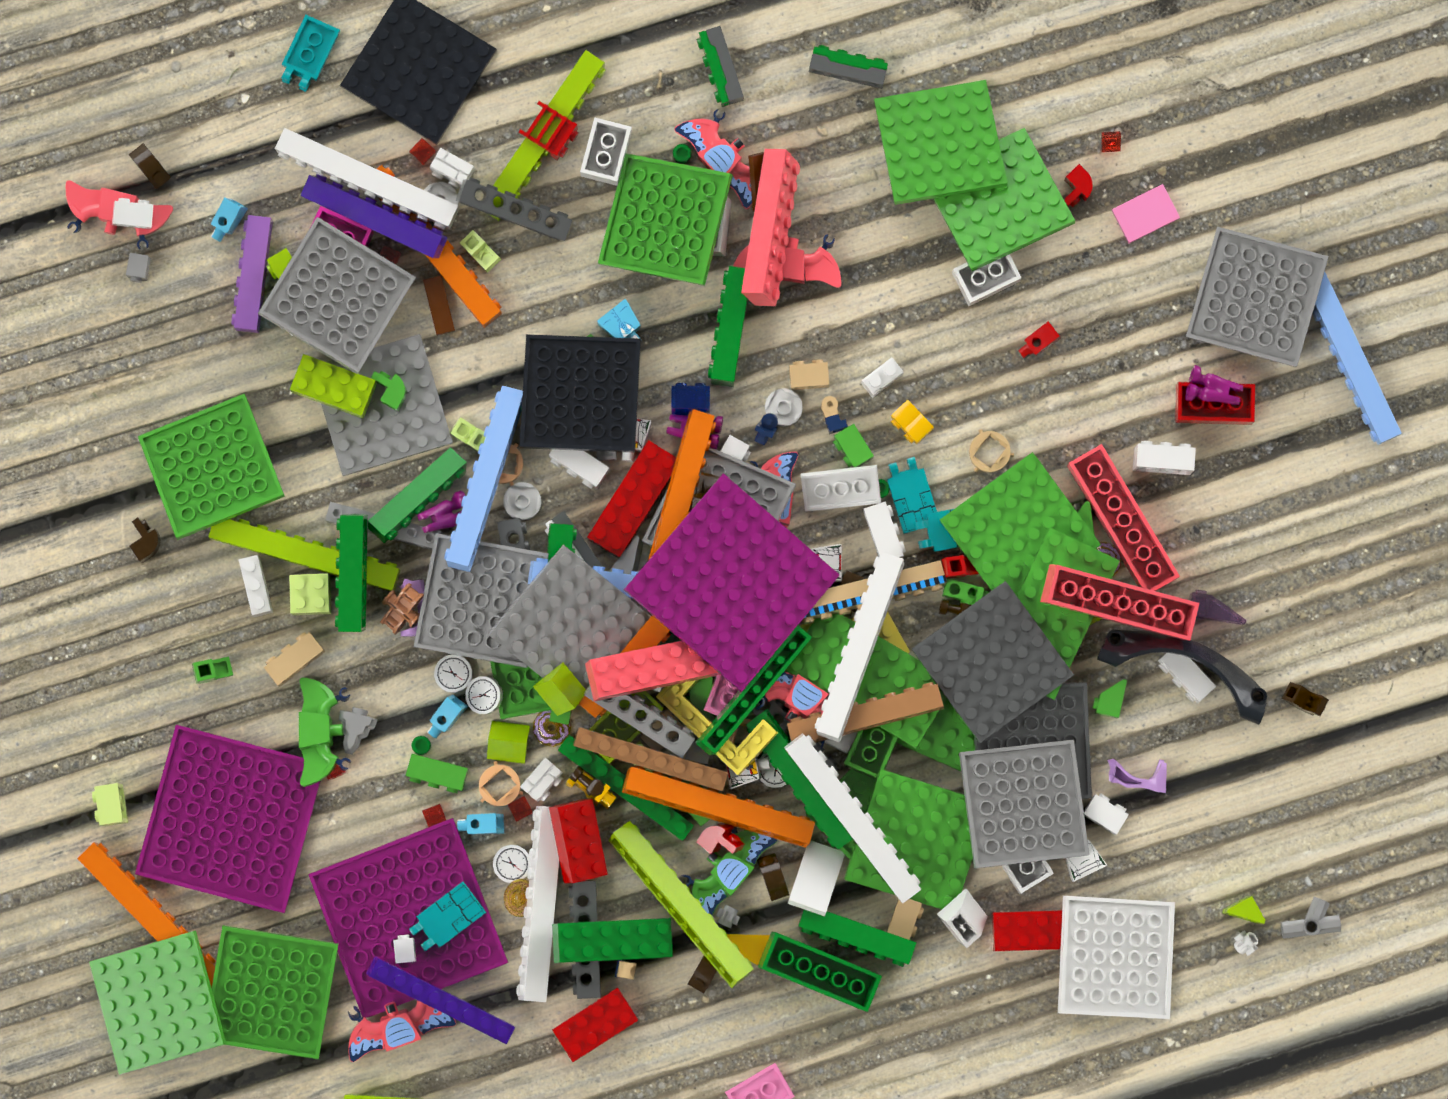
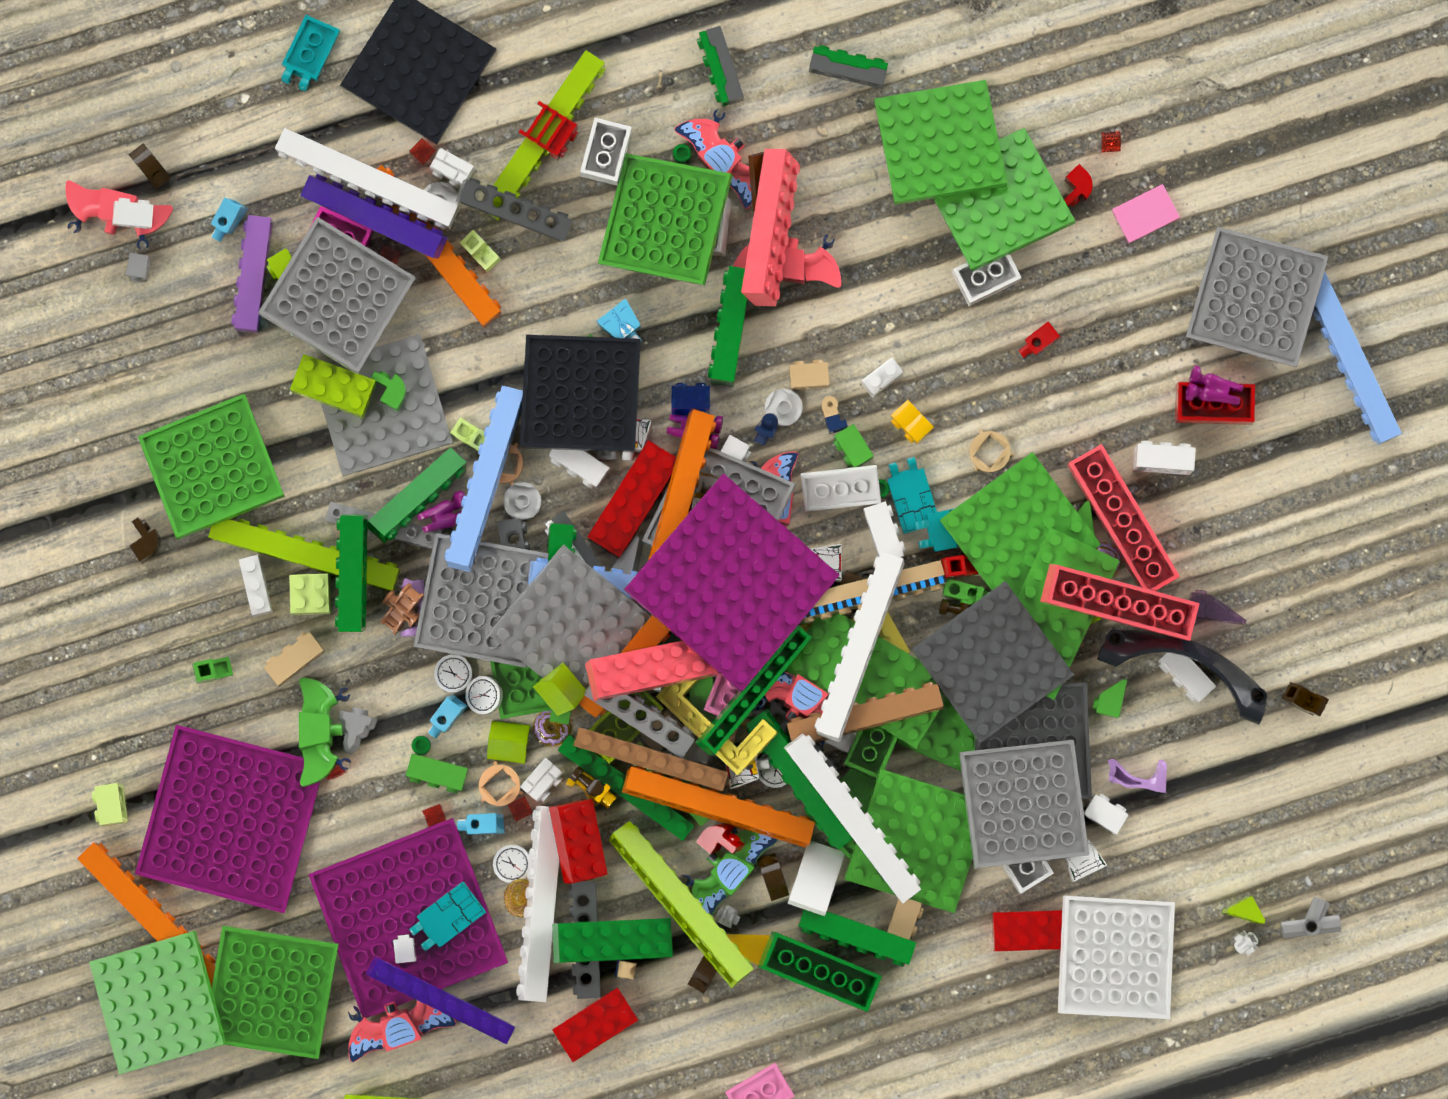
reddish brown tile [423,276,455,336] -> none
white slope [937,889,988,948] -> none

